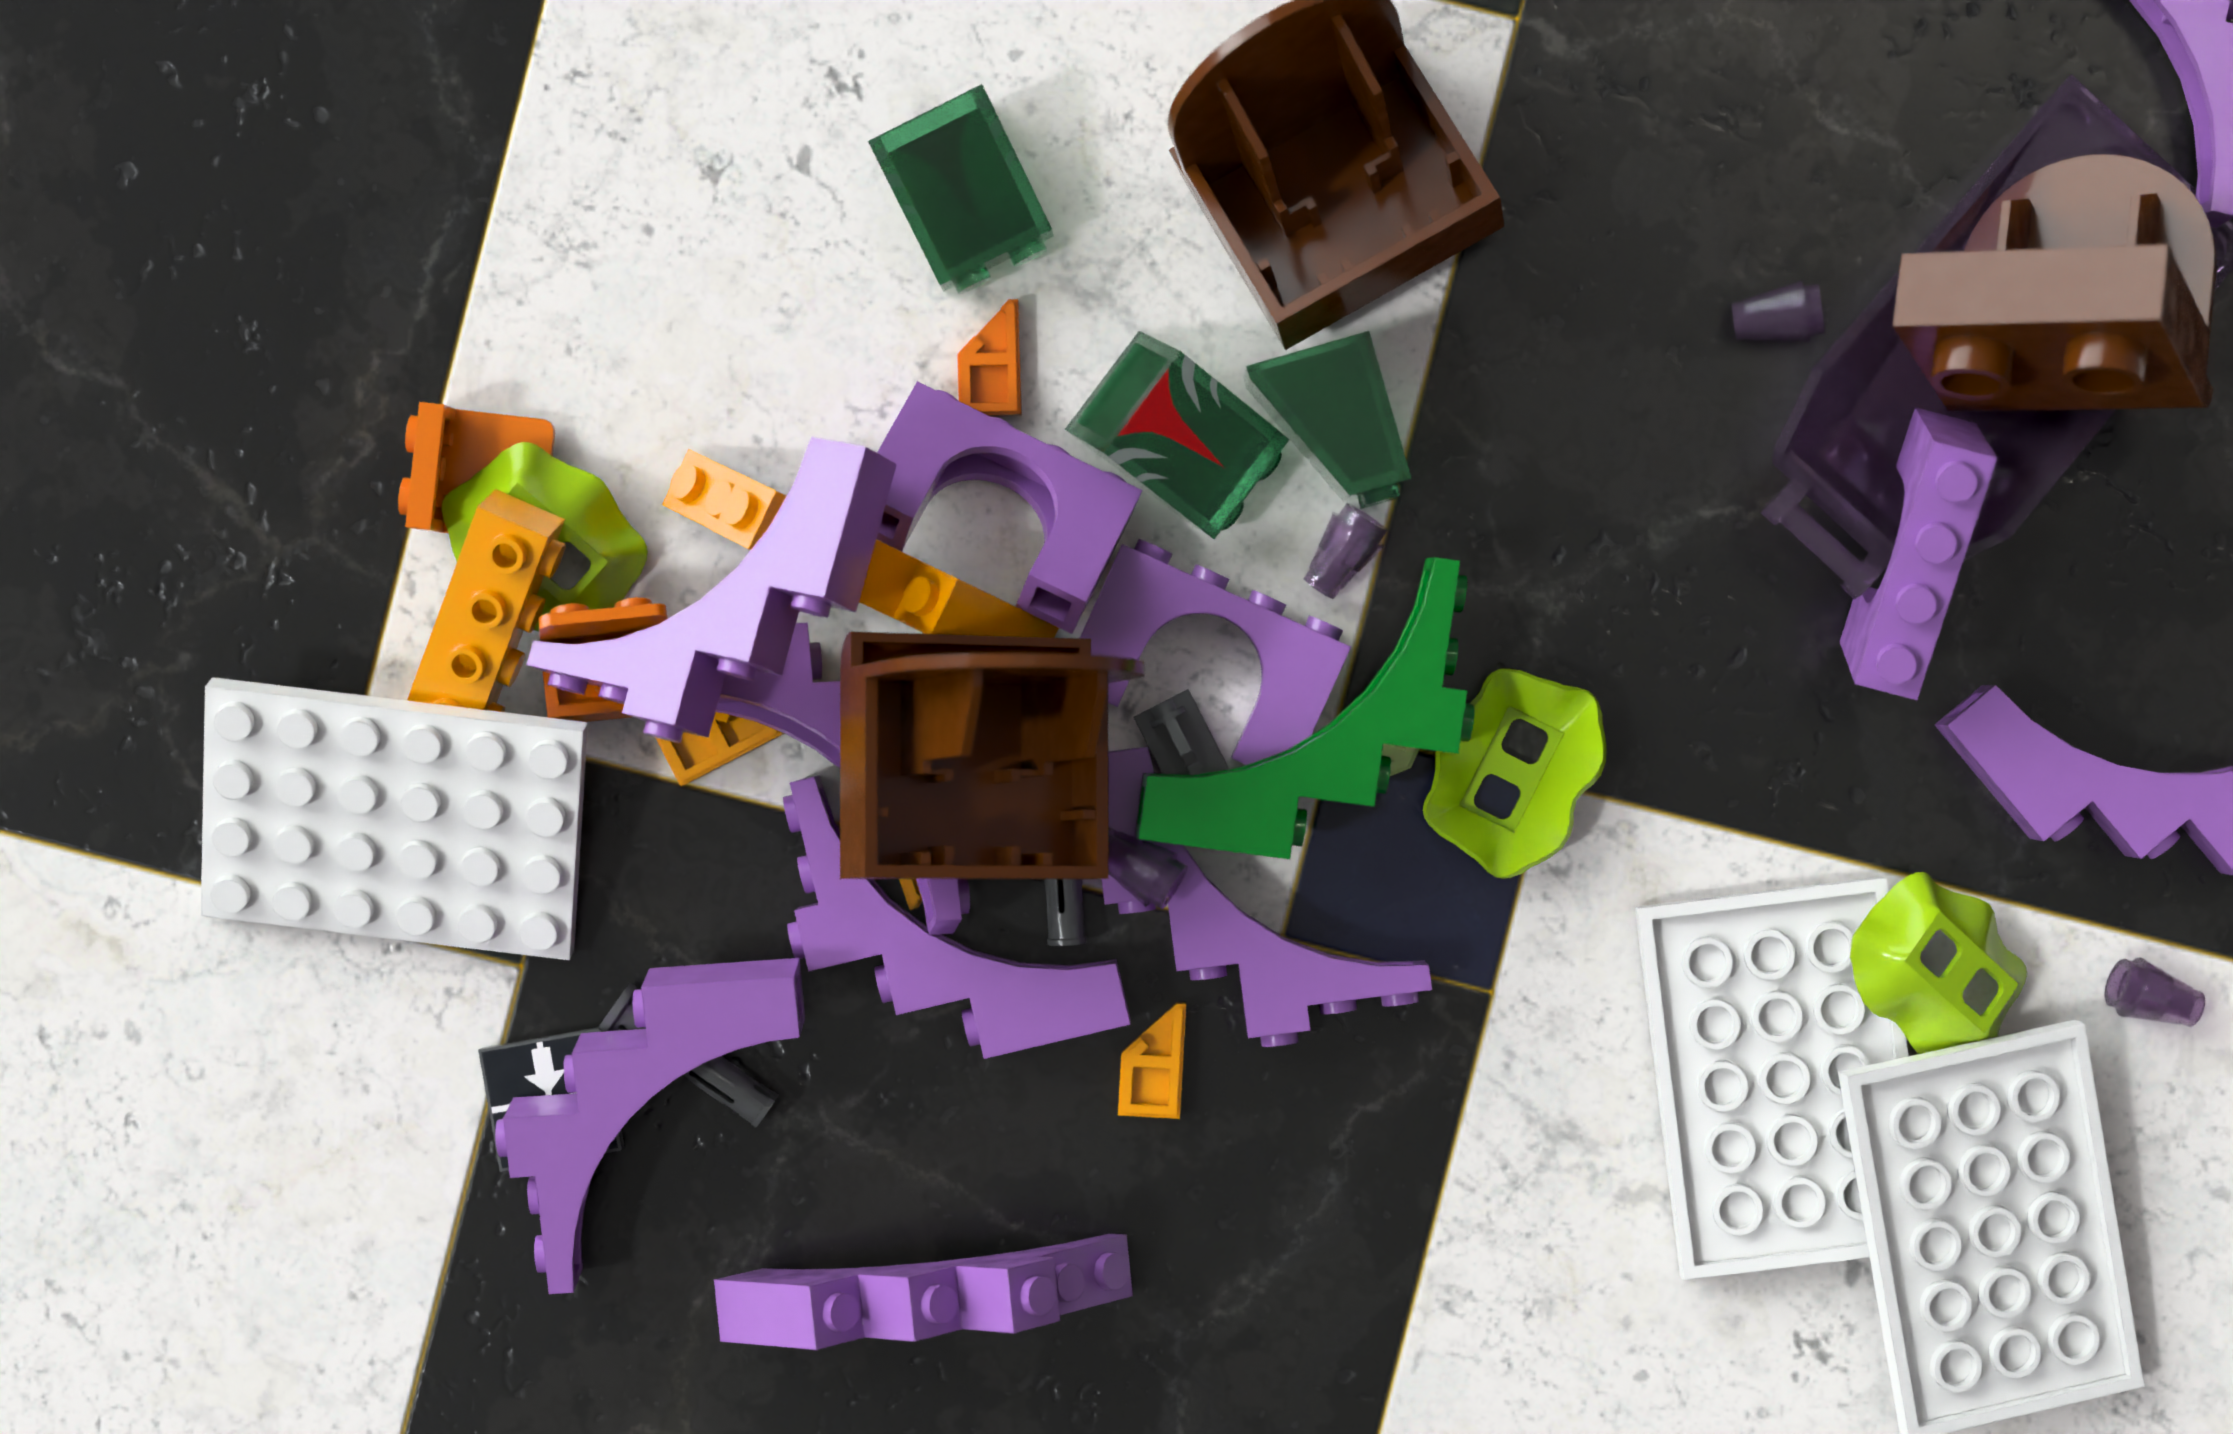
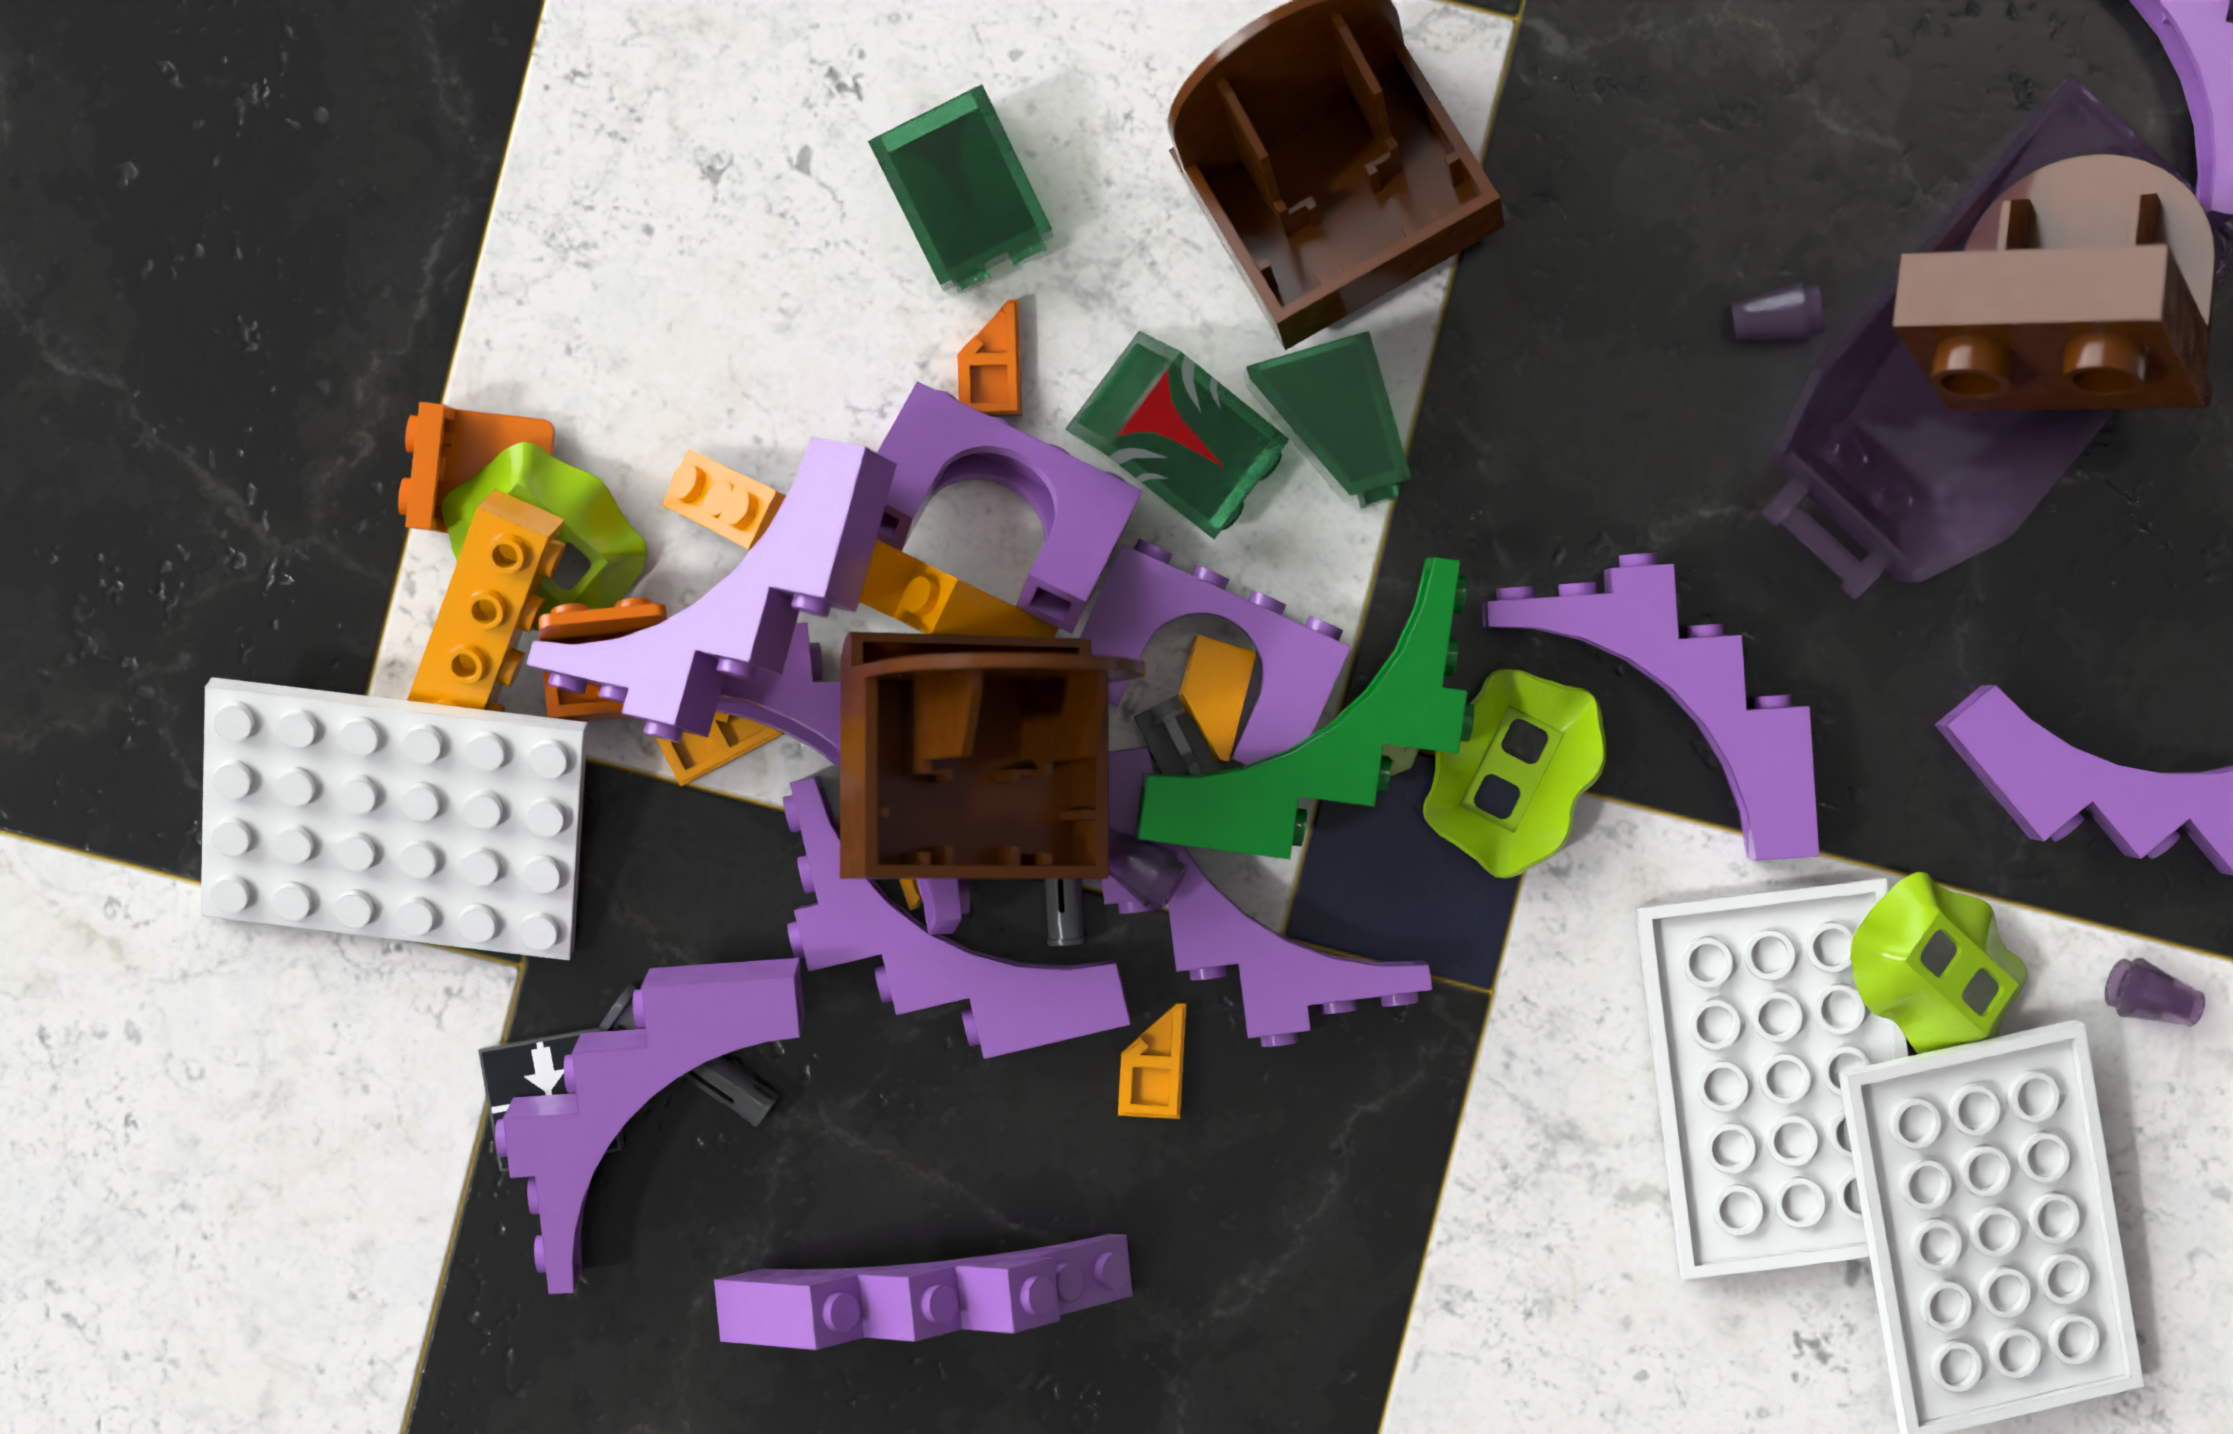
clear purple cone [1303,503,1388,599] -> none
medium lavender arch [1839,407,1997,700] -> none
none -> light orange tile [1178,635,1257,764]
none -> medium lavender arch [1482,553,1819,861]

